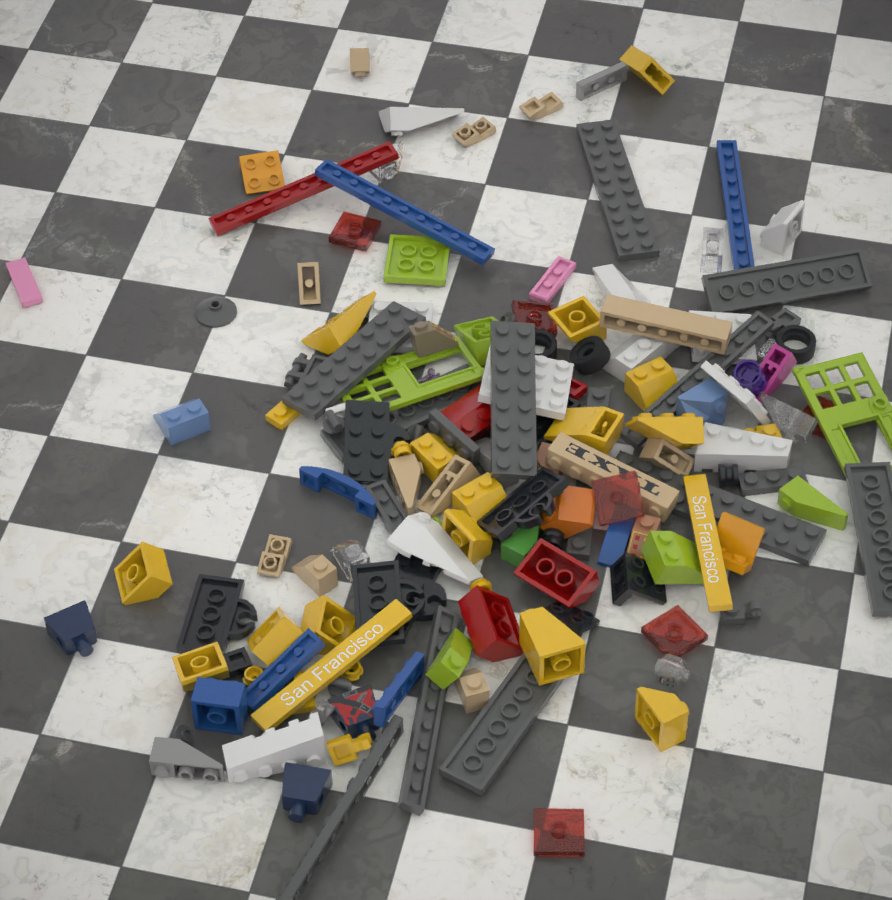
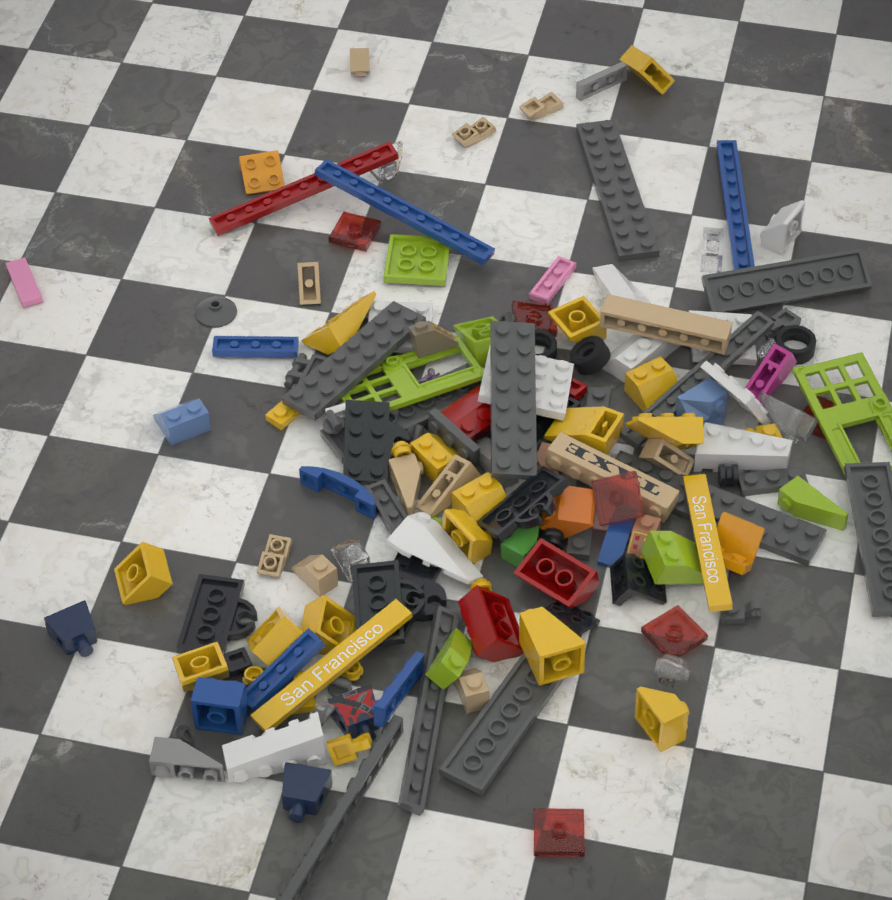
white wedge [379,107,464,136] -> none
dark purple wheel [734,360,767,396] -> none
none -> blue plate [212,336,299,358]

